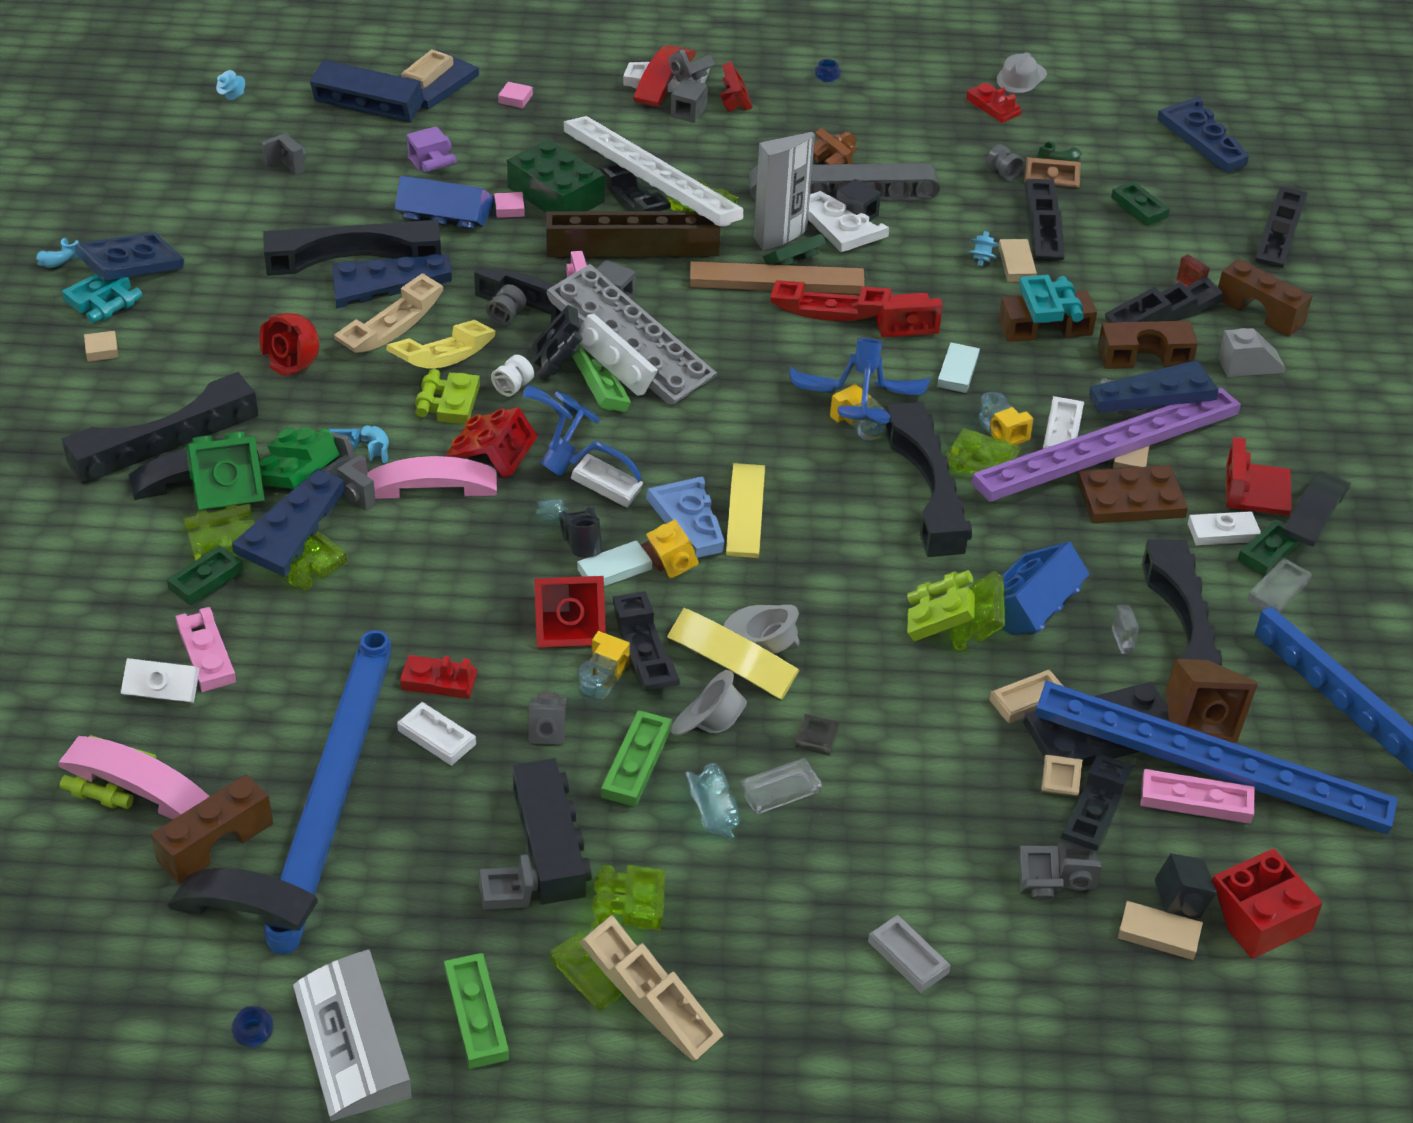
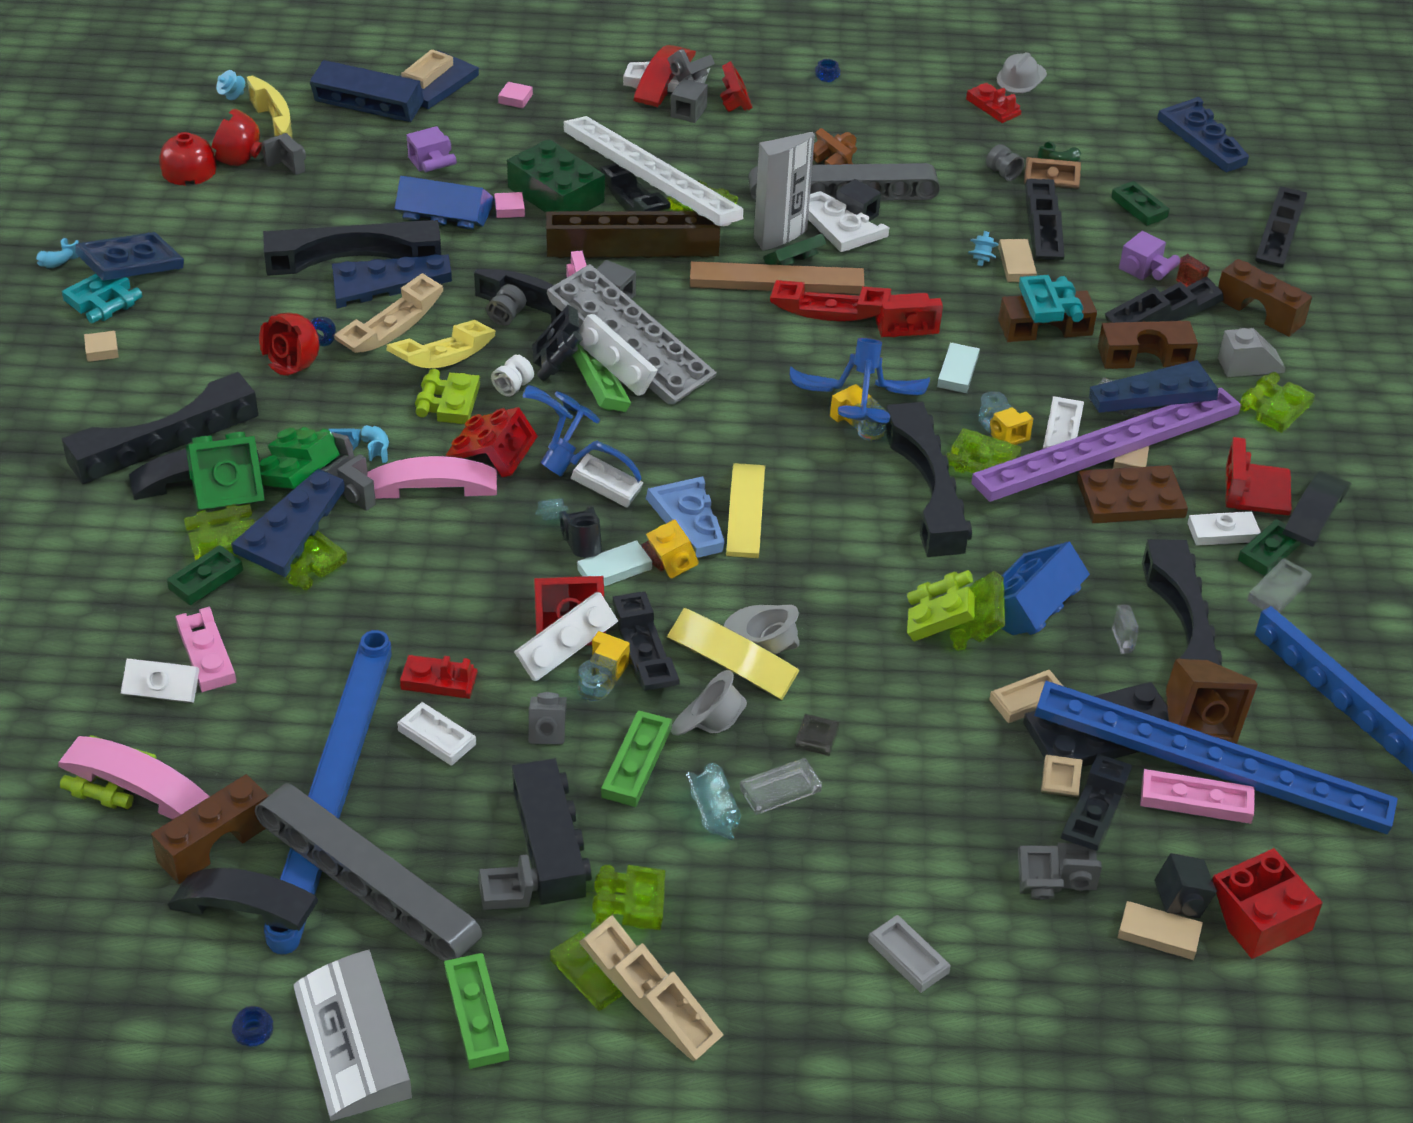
none -> red cylinder [159,132,216,185]
none -> red cylinder [211,108,262,166]
none -> light yellow slope [247,76,293,139]
none -> dark grey beam [255,783,482,961]
none -> clear blue plate [310,317,336,346]
none -> white plate [514,592,618,681]
none -> medium lavender brick [1119,231,1181,280]
none -> clear neon green plate [1239,372,1315,433]

